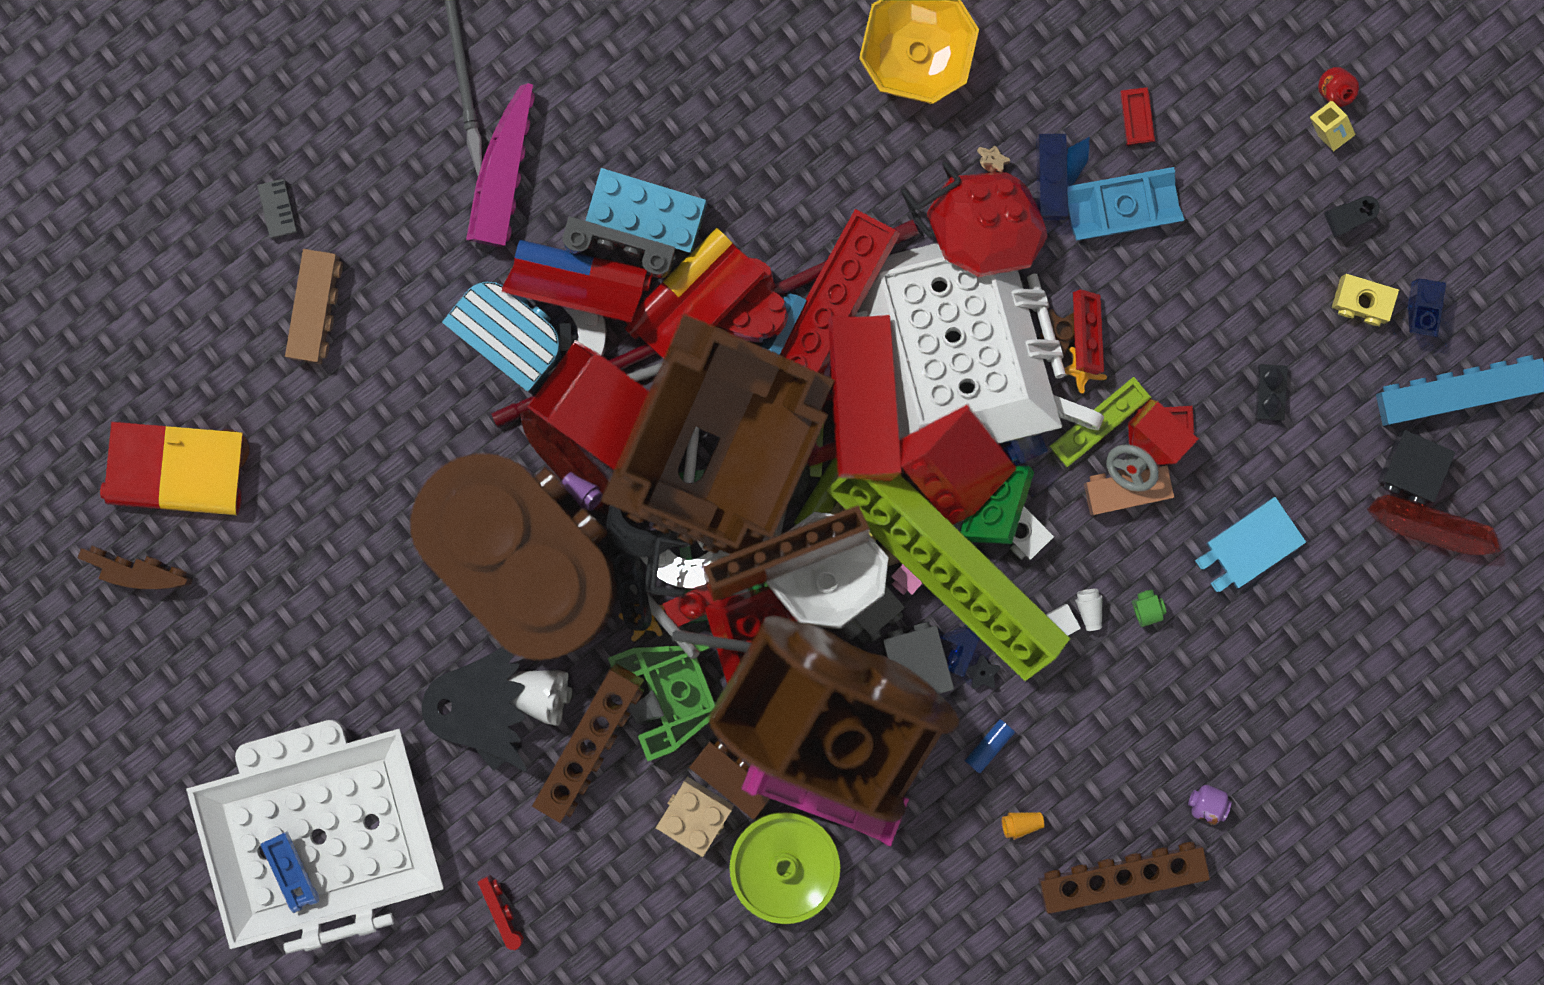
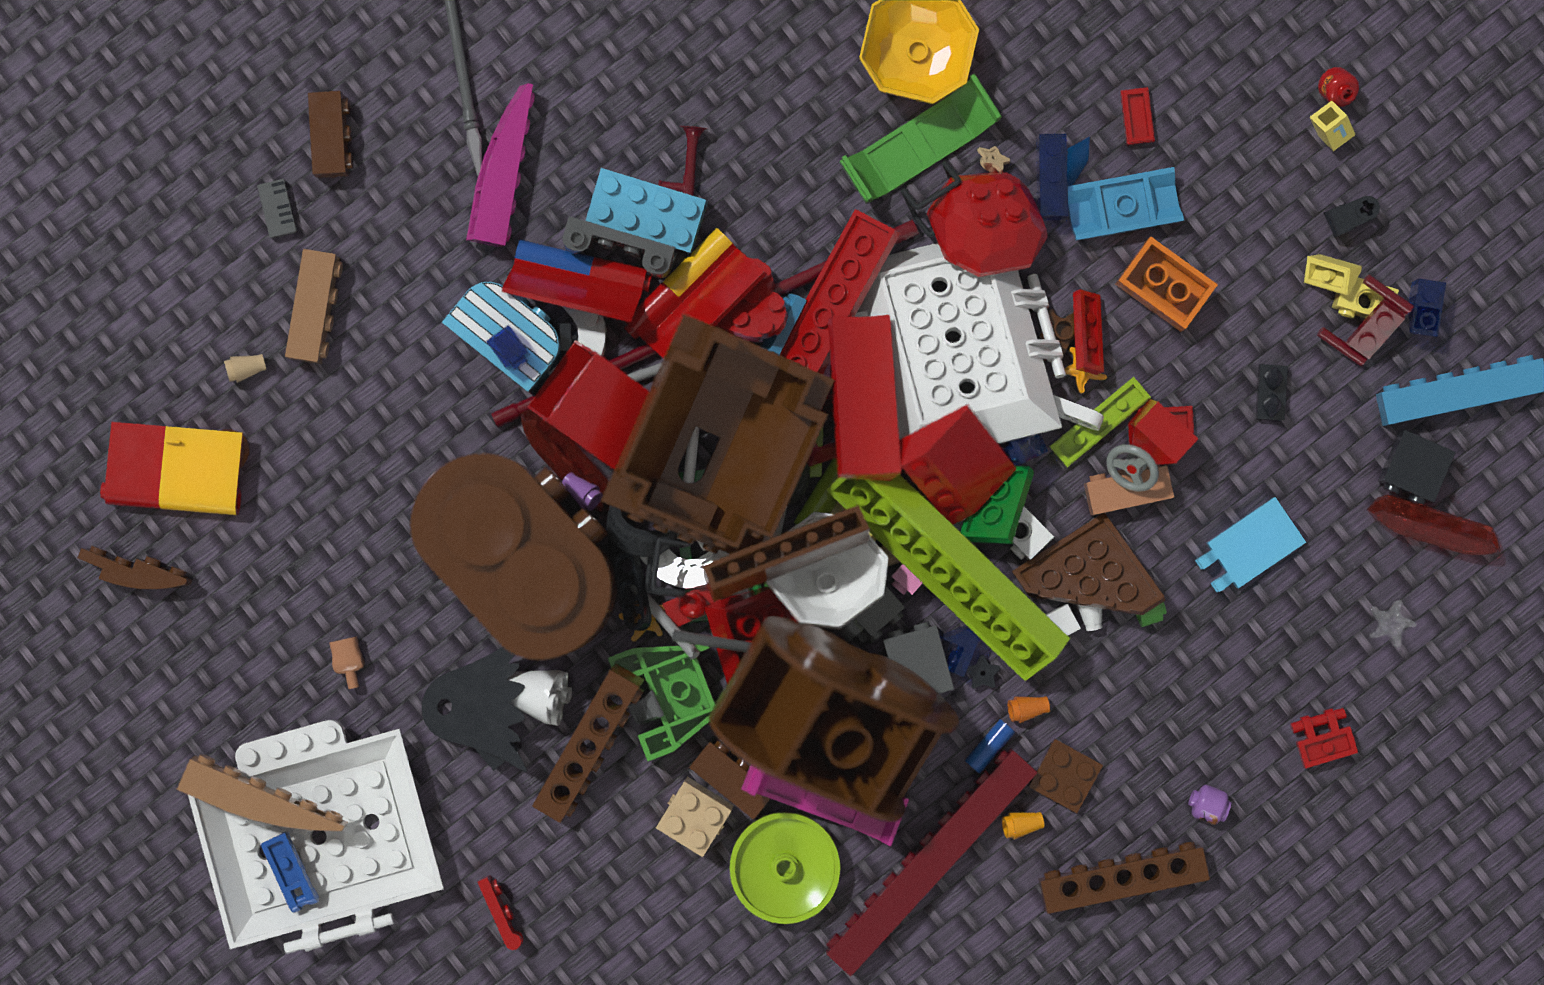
none -> medium nougat slope [177,754,348,831]
none -> tan cone [224,354,267,383]
none -> reddish brown brick [308,91,353,178]
none -> nougat piece [329,636,365,689]
none -> clear blue brick [486,325,530,370]
none -> dark red piece [658,126,708,196]
none -> dark red brick [826,749,1038,977]
none -> bright green windscreen [839,74,1002,204]
none -> orange cone [1007,696,1050,723]
none -> reddish brown plate [1012,513,1166,615]
none -> reddish brown plate [1028,739,1103,813]
none -> orange brick [1115,236,1218,332]
none -> red plate [1290,708,1358,768]
none -> light yellow slope [1304,255,1362,295]
none -> dark red plate [1317,274,1414,366]
none -> clear animal [1369,600,1416,648]

